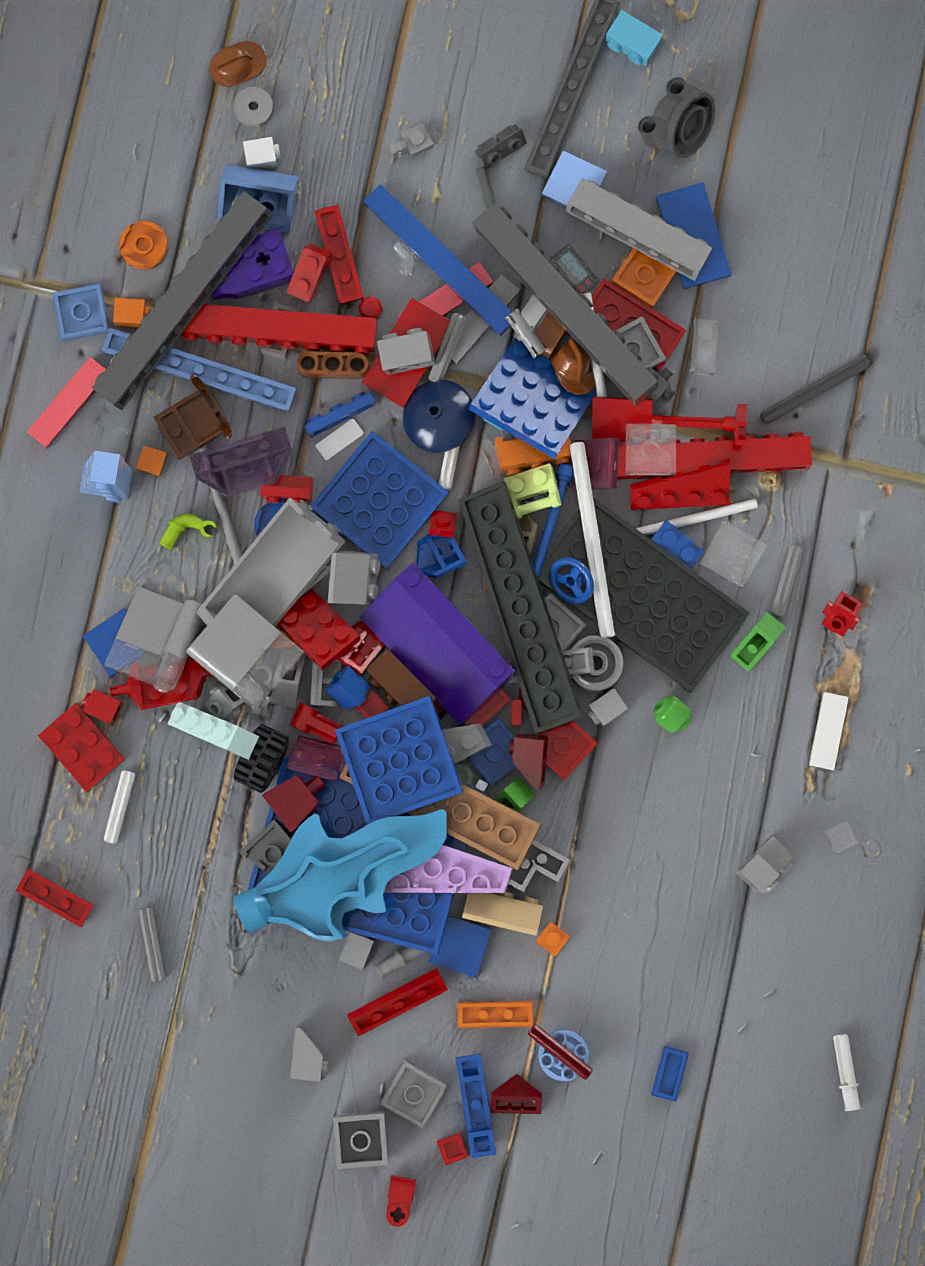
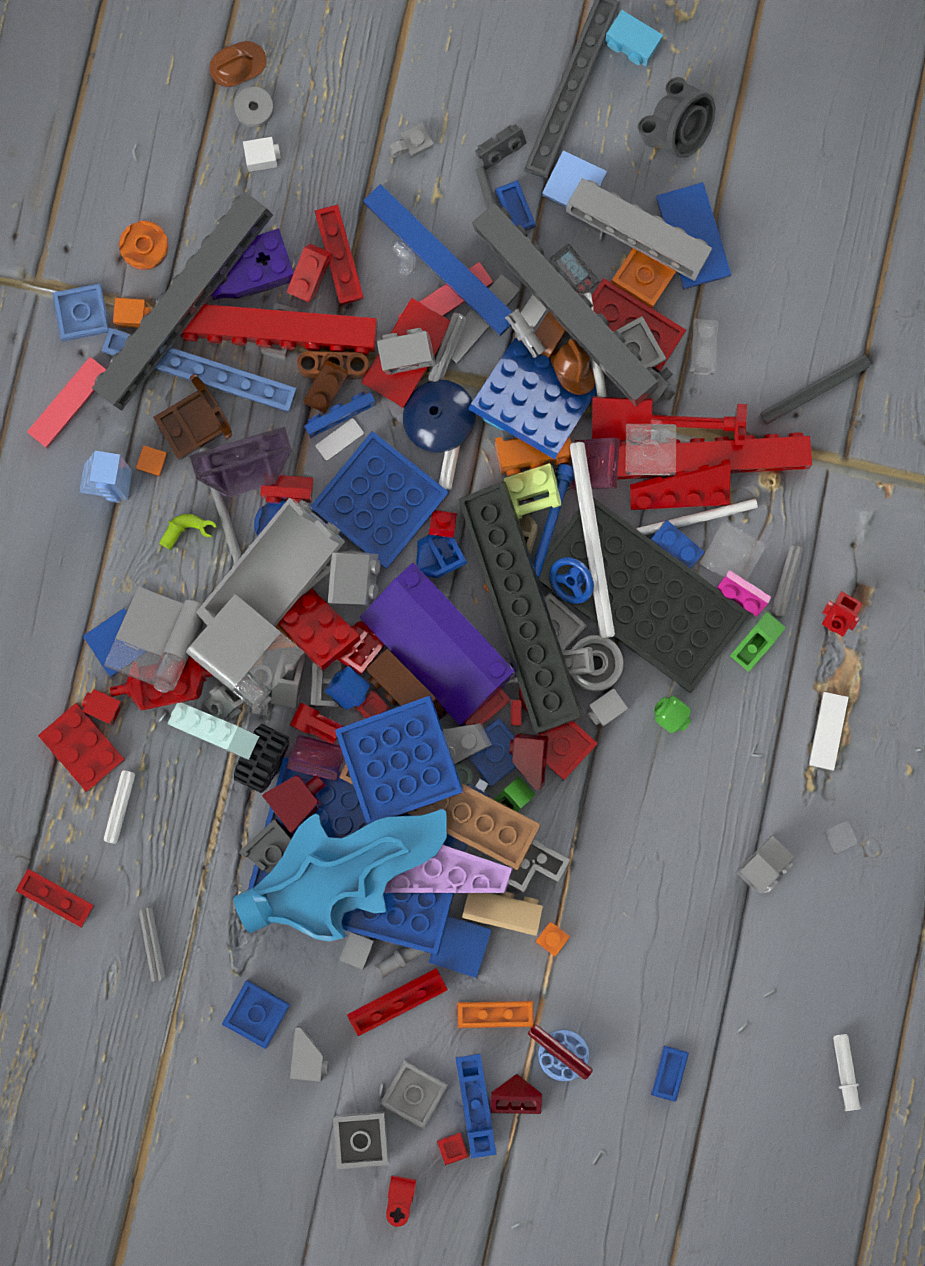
medium blue slope [217,164,299,233] -> none
red tile [358,296,383,320] -> none
none -> blue tile [222,980,291,1049]
none -> reddish brown plate [303,360,348,413]
none -> blue tile [495,180,536,231]
none -> dark pink plate [717,570,771,617]

